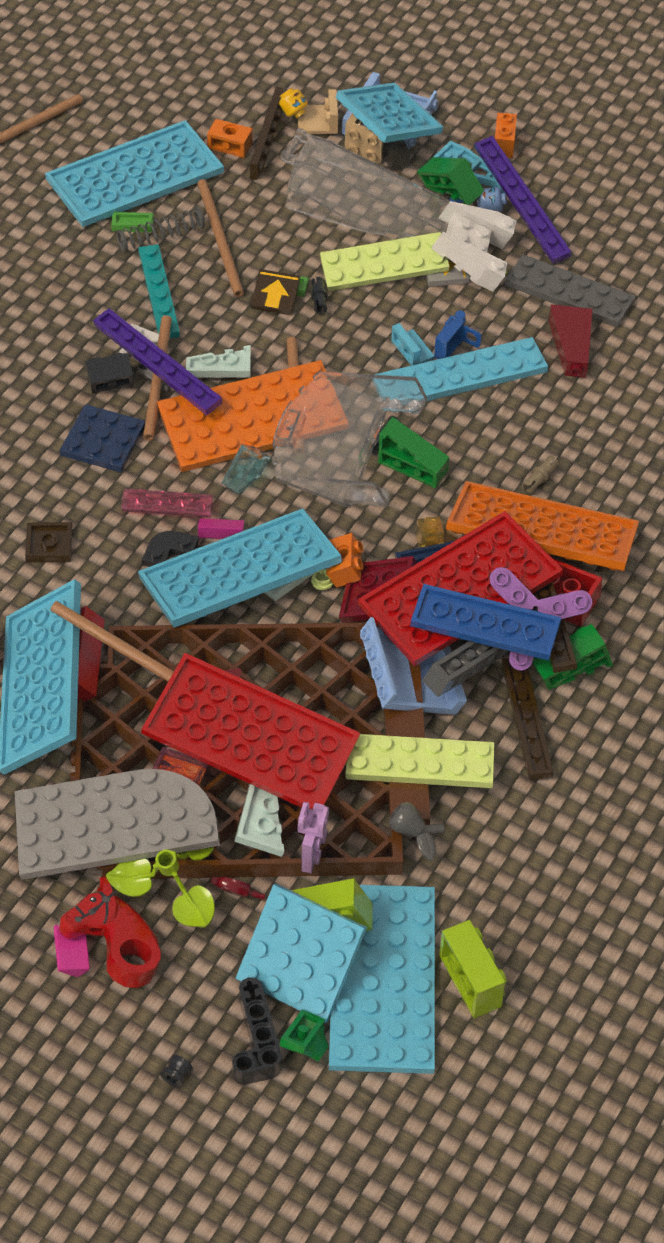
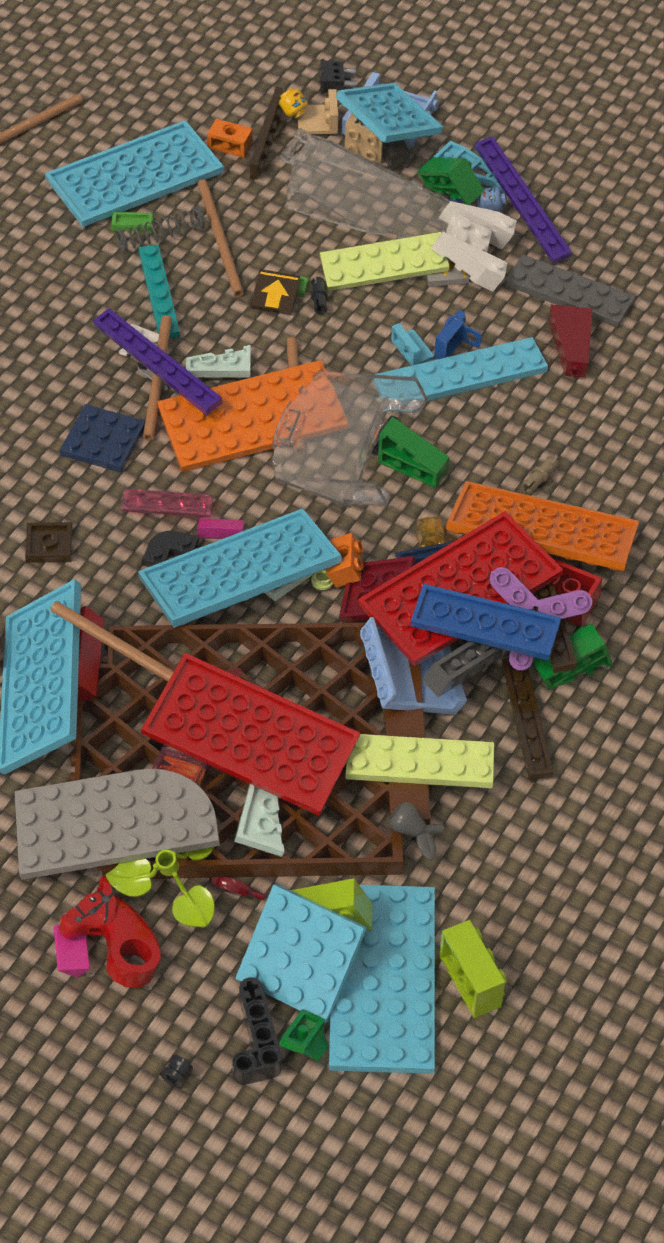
black brick [85,352,134,394] -> none
clear light blue slope [221,444,270,494] -> none
lavender plate [298,802,329,873] -> none
orange brick [495,113,517,158] -> none
none -> black piece [319,59,357,93]

